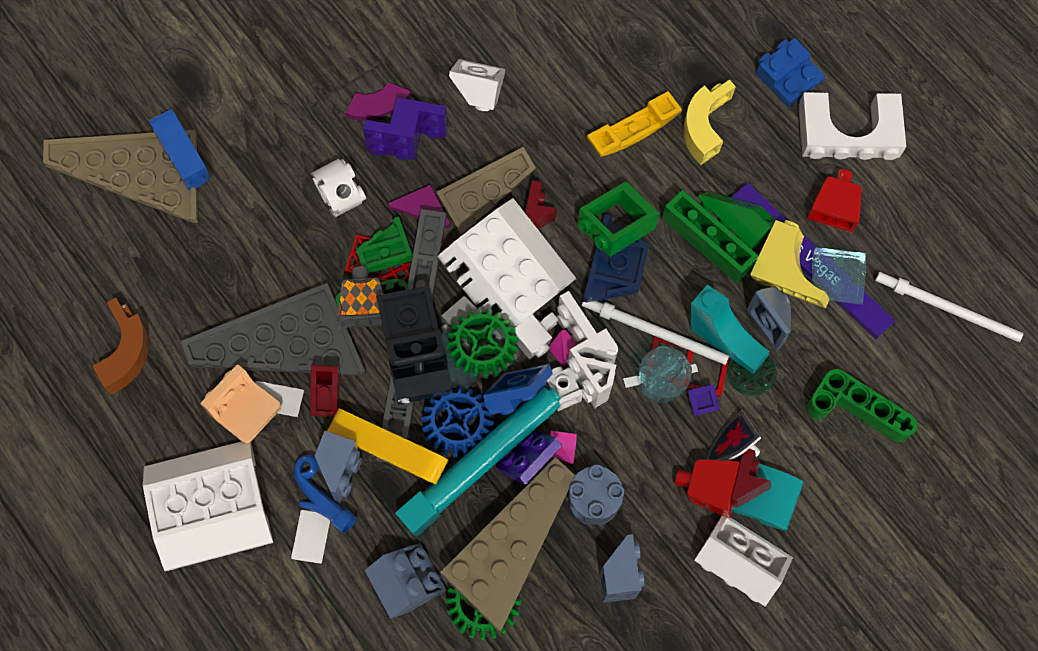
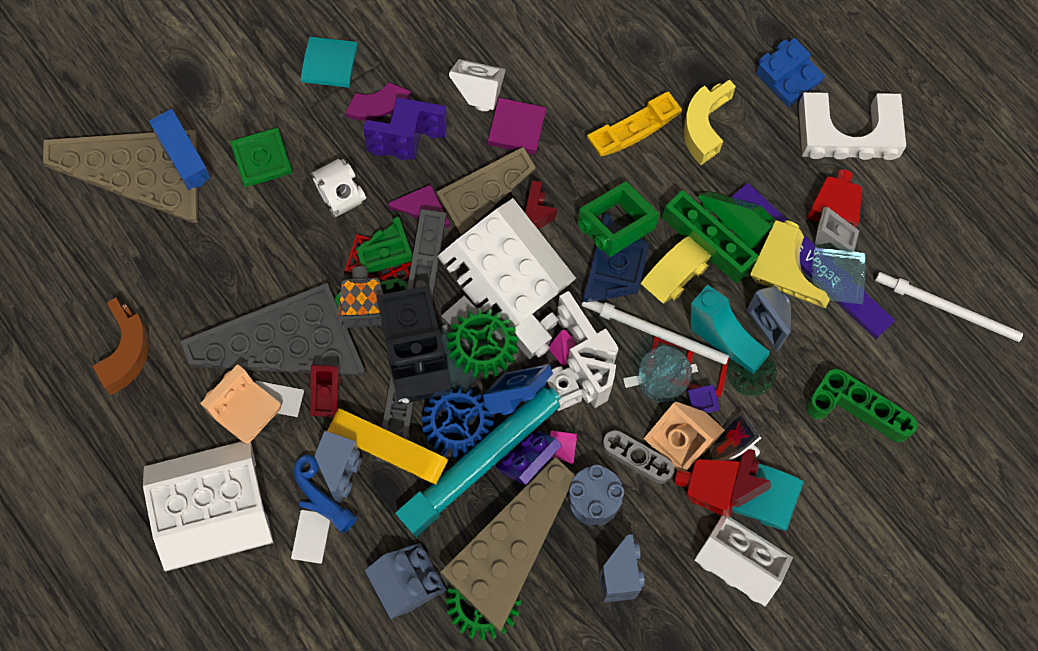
none -> green tile [230,127,293,188]
none -> teal slope [301,37,358,88]
none -> magenta tile [488,98,546,155]
none -> light grey beam [602,431,674,484]
none -> light yellow brick [641,236,711,304]
none -> light nougat slope [644,402,725,471]
none -> light grey slope [815,207,859,254]

